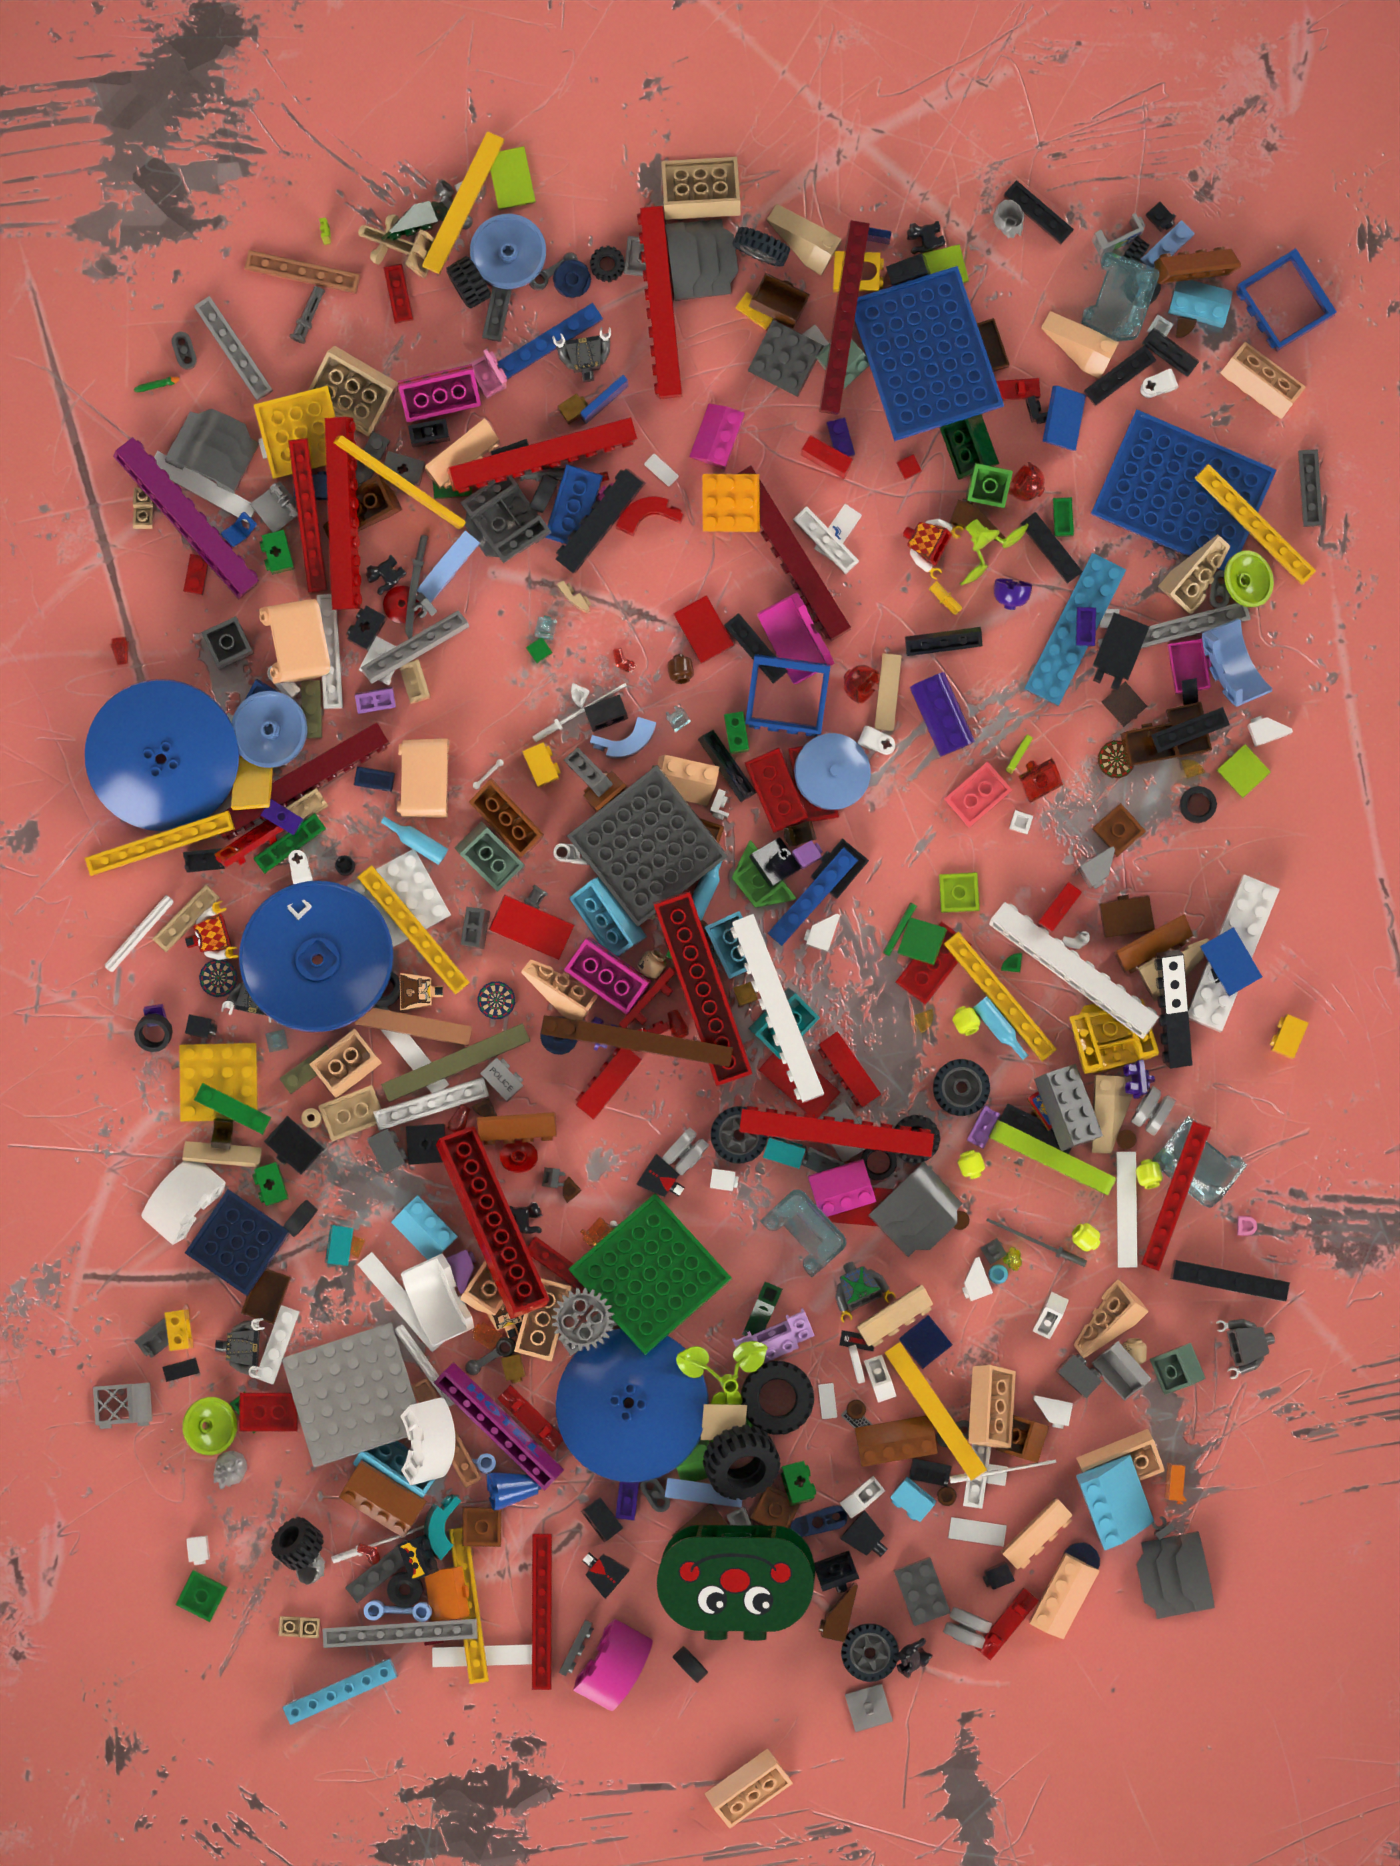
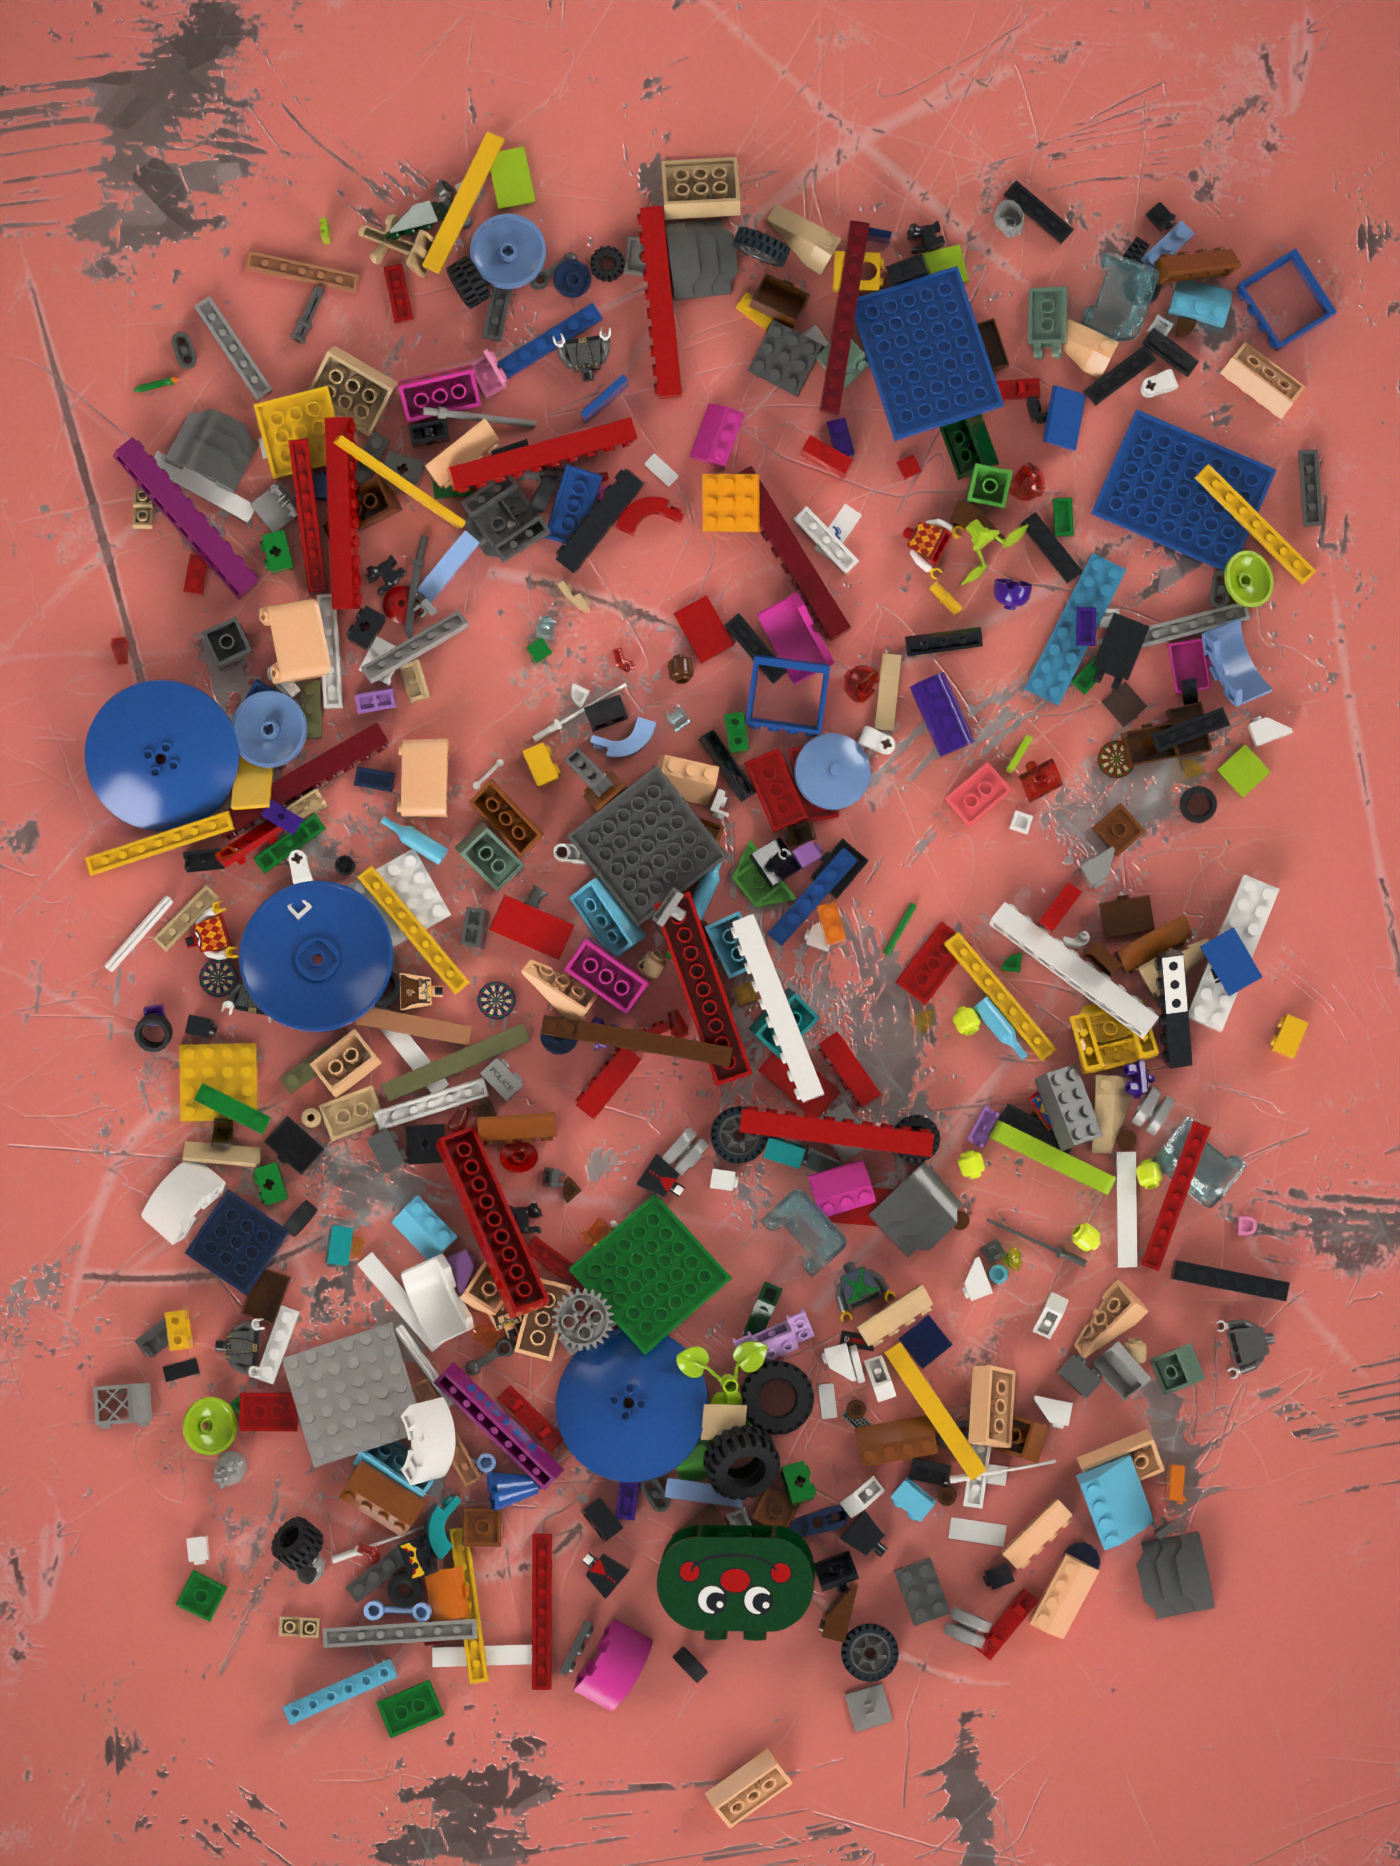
blue bracket [221,512,257,547] -> none
clear light blue tile [265,1030,289,1053] -> none
pearl gold brick [501,1354,526,1384] -> none
pearl gold brick [558,394,588,425] -> none
red hinge [619,967,676,1028] -> none
black tyre [860,1149,897,1180] -> none
black animal [894,1638,933,1678] -> none
green tile [897,917,947,965] -> none
wheel [933,1059,990,1116] -> none
lime tile [939,872,980,913] -> none
light grey panel [1092,213,1145,257] -> none
tan wedge [1158,534,1230,615] -> none
none -> green tile [376,1679,444,1738]
none -> light grey bar [422,407,536,428]
none -> light grey tile [652,887,686,927]
none -> orange brick [816,901,846,947]
none -> white slope [821,1342,856,1381]
none -> sand green tile [1028,286,1068,359]
none -> green tile [1071,655,1105,695]
none -> reddish brown container [1081,941,1122,977]

